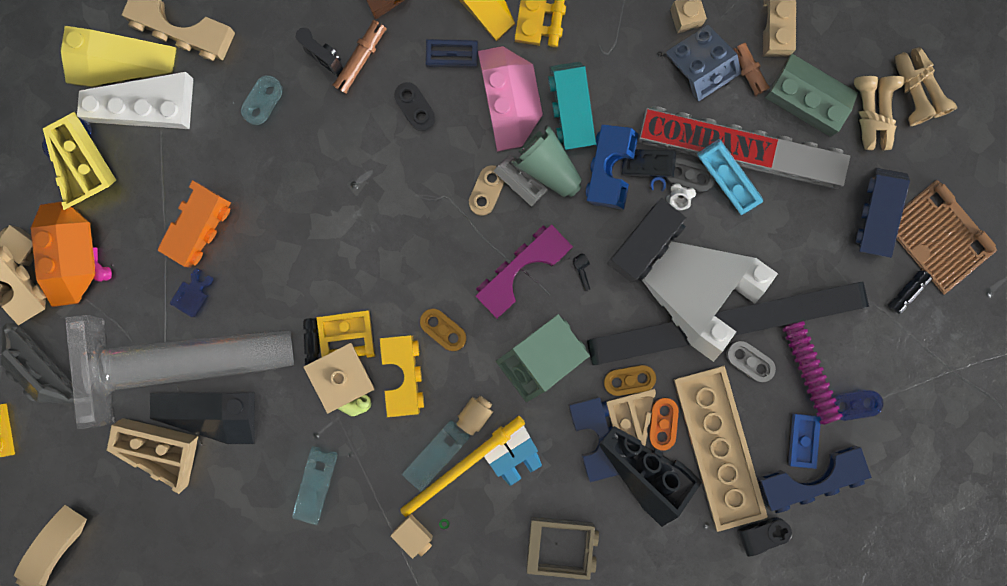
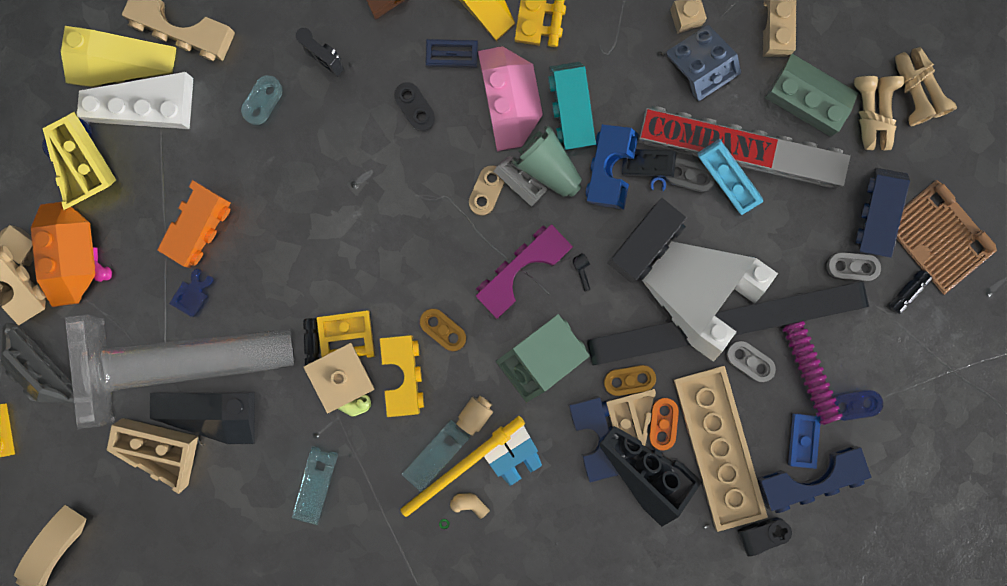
nougat pin [332,20,387,94] -> none
tan brick [391,514,433,559] -> none
dark tan window [526,517,599,580] -> none
white plate [666,183,696,210] -> none
nougat pin [733,42,770,96] -> none
none -> tan arm [450,493,490,519]
none -> light grey plate [826,253,881,281]

